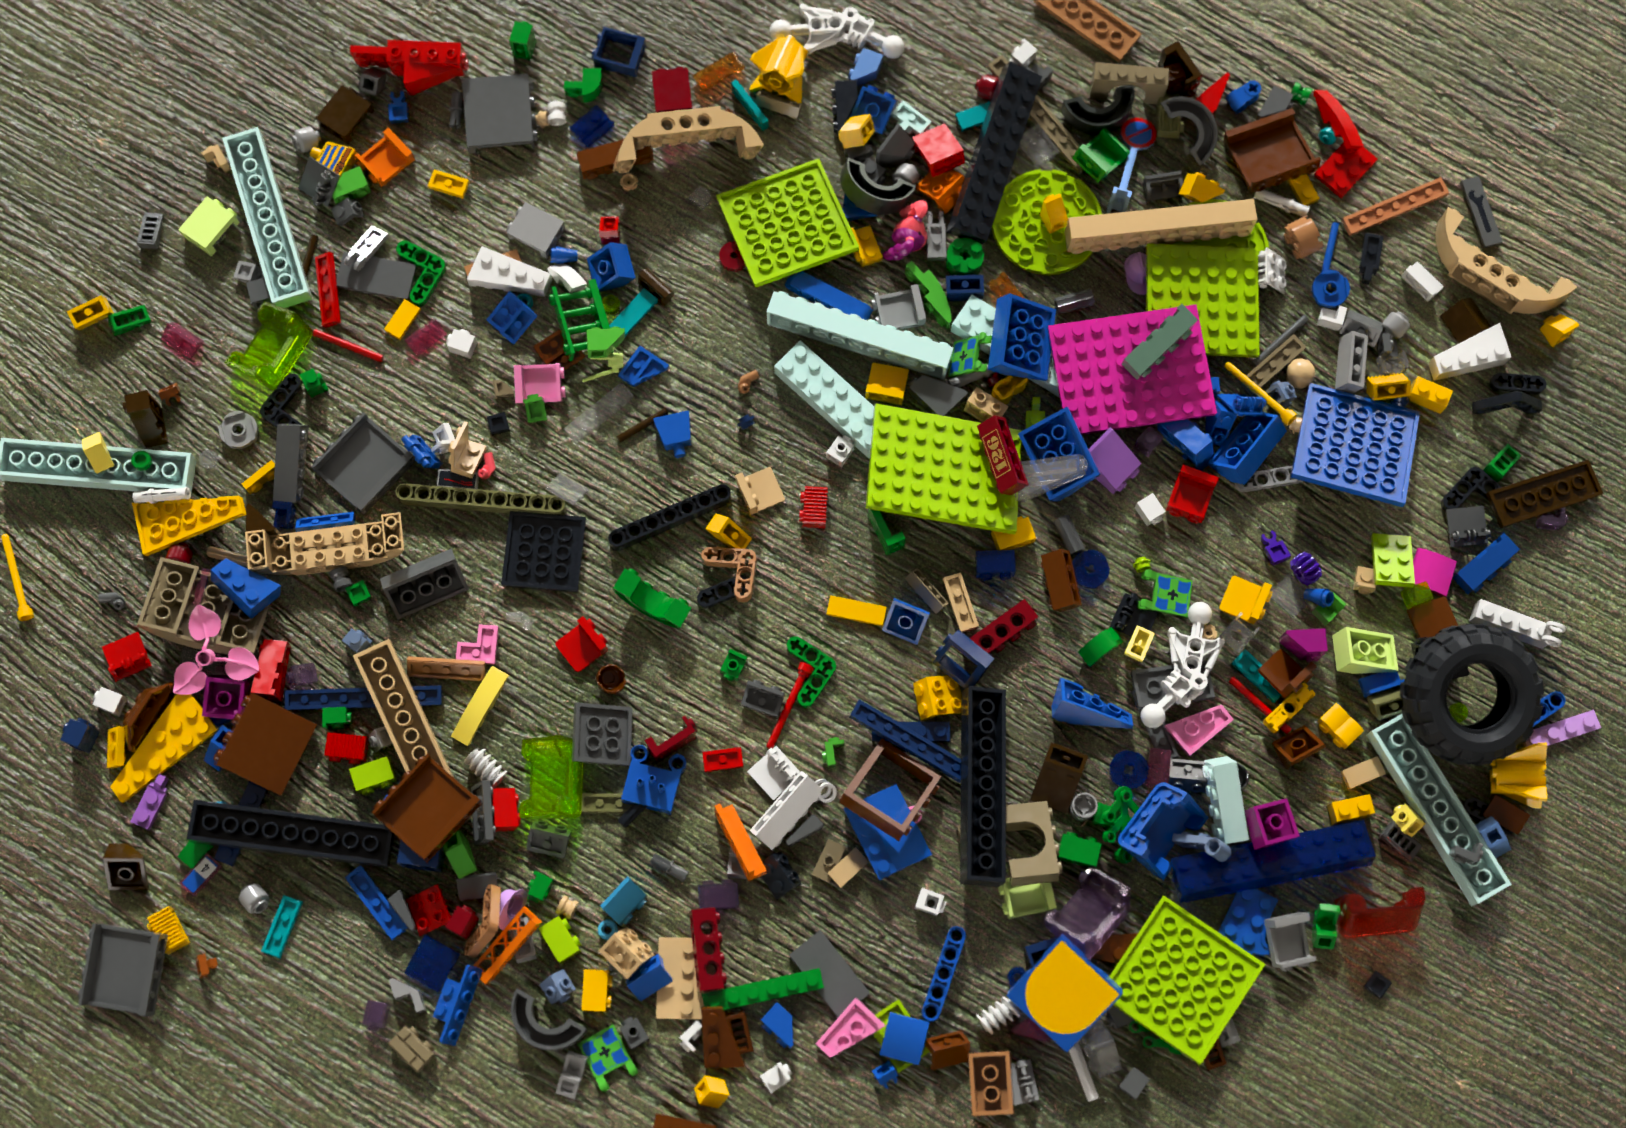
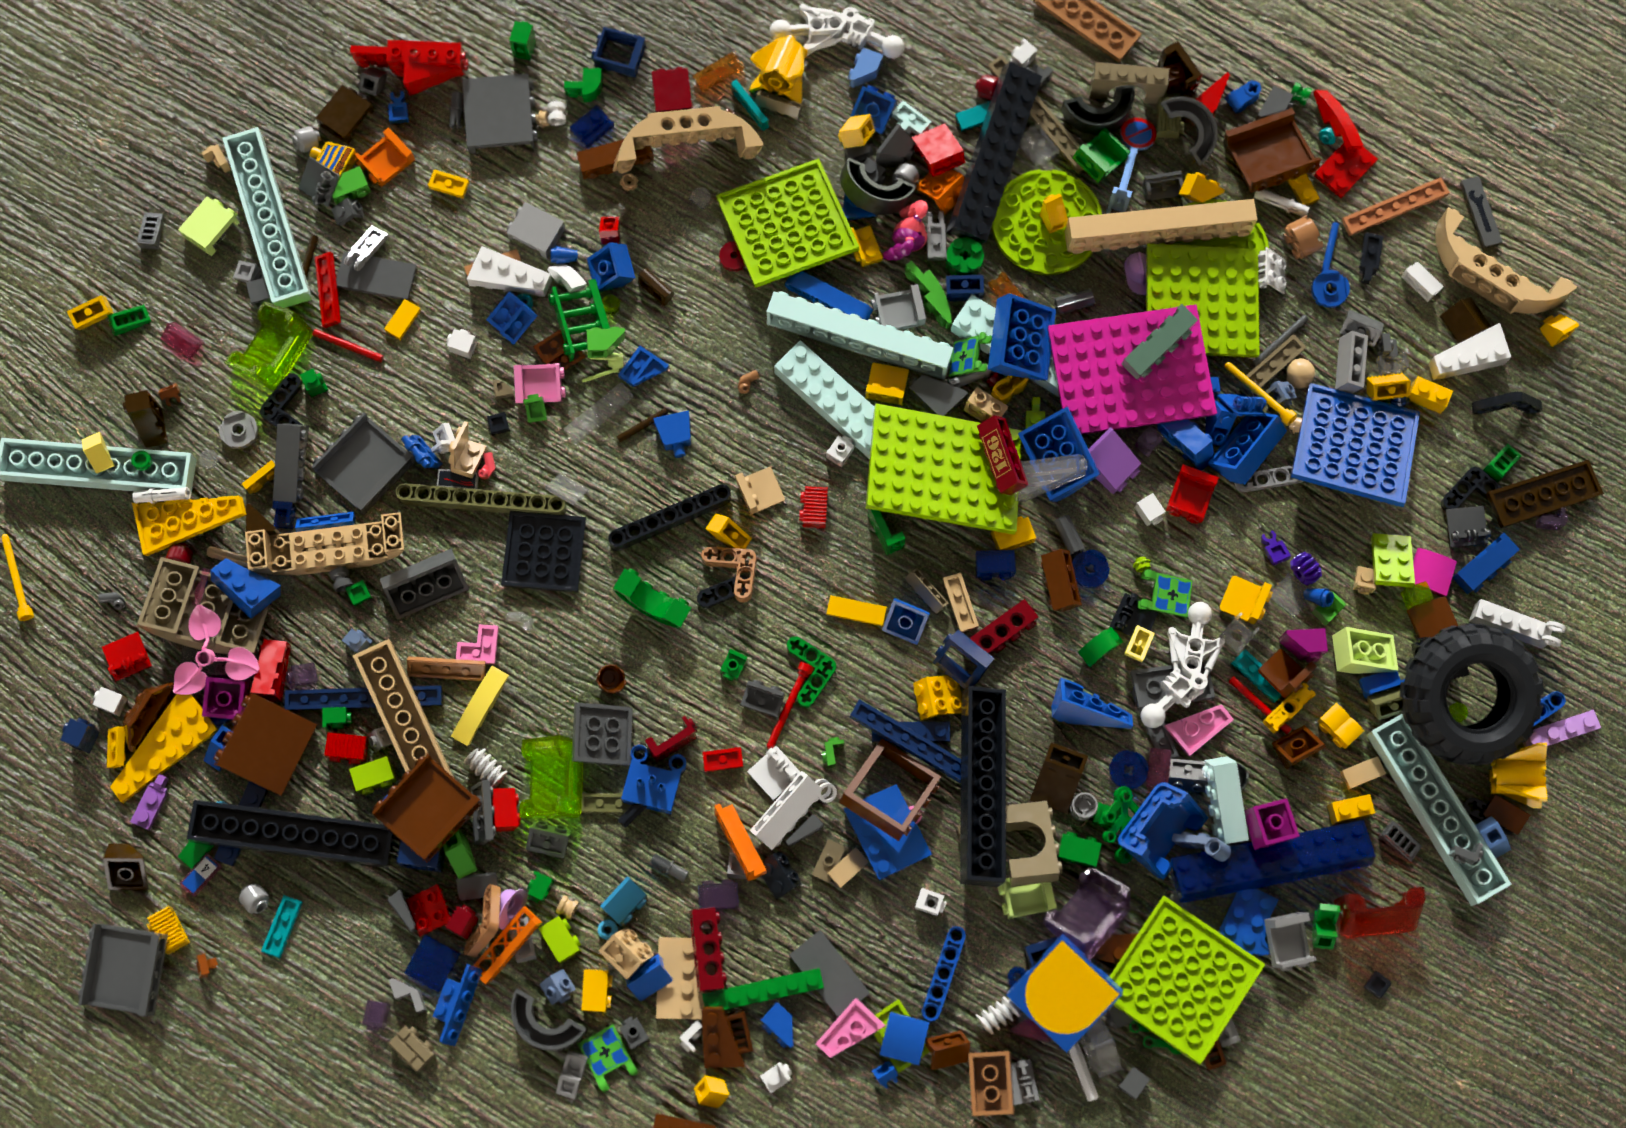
blue plate [344,865,408,941] -> none
green beam [396,241,446,307] -> none
clear pink slope [404,318,447,356] -> none
red bracket [555,616,608,672] -> none
teal tile [609,288,658,337] -> none
dark blue plate [737,414,755,430] -> none
black slope [831,80,858,139] -> none
tan plate [1202,624,1217,640] -> none
white panel [1317,306,1347,331] -> none
light grey head [1381,311,1410,339] -> none
light yellow brick [1391,804,1426,837] -> none
black beam [1489,373,1547,395] -> none

